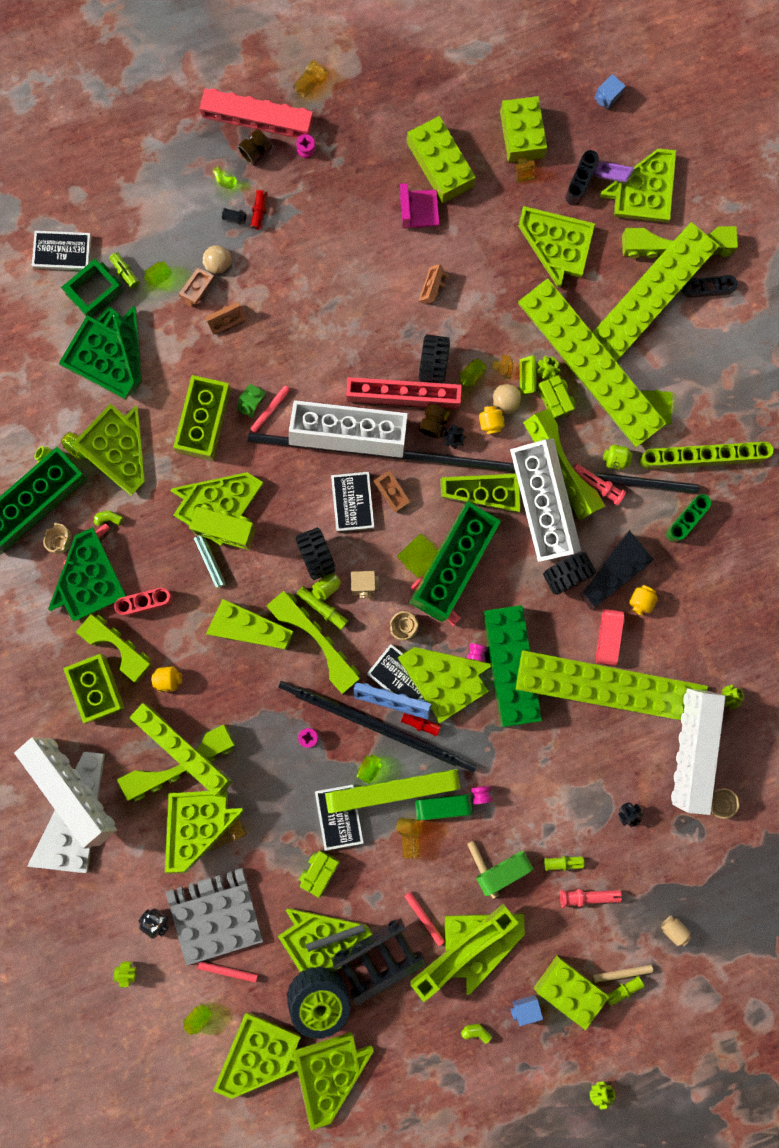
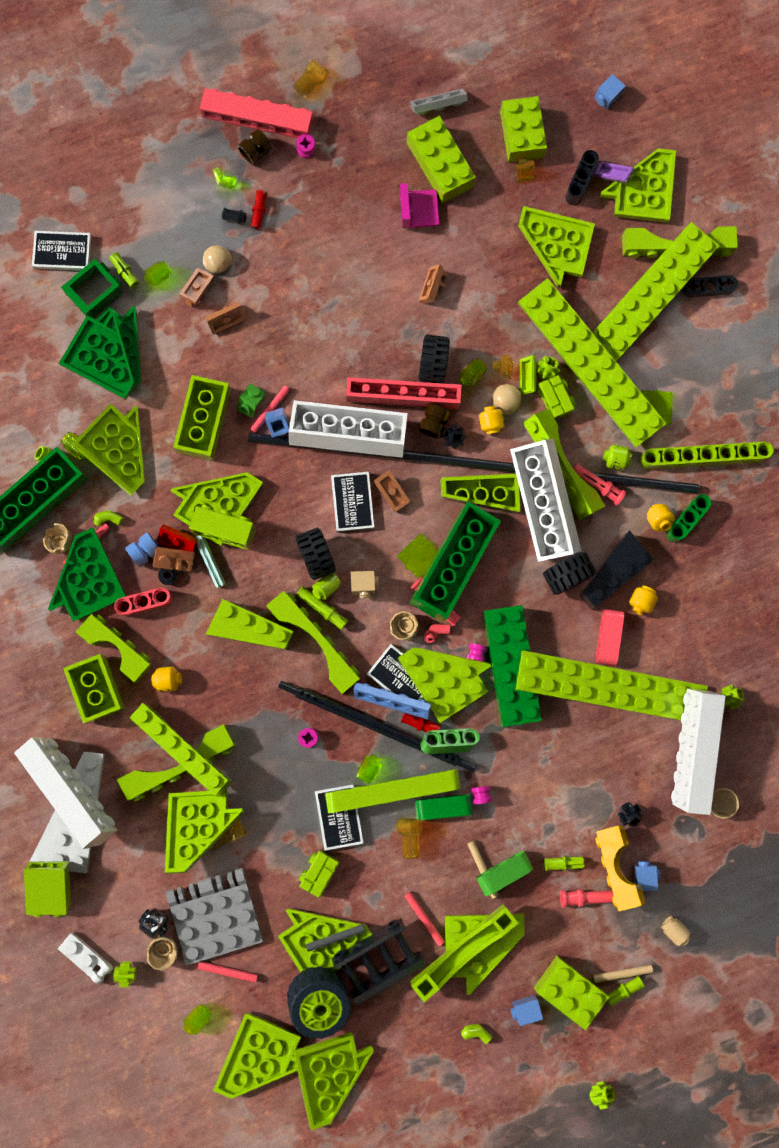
none -> lime brick [24,861,71,917]
none -> white plate [58,932,114,985]
none -> medium blue wheel [125,532,159,568]
none -> tan hair [147,936,177,971]
none -> nougat plate [153,547,195,572]
none -> red plate [156,524,198,552]
none -> black plate [158,568,178,585]
none -> medium blue brick [265,407,290,438]
none -> light grey plate [410,89,468,115]
none -> bright green beam [420,728,479,754]
none -> coral arm [424,624,450,643]
none -> yellow arch [596,826,646,911]
none -> medium blue brick [633,861,660,891]
none -> yellow head [647,504,675,532]

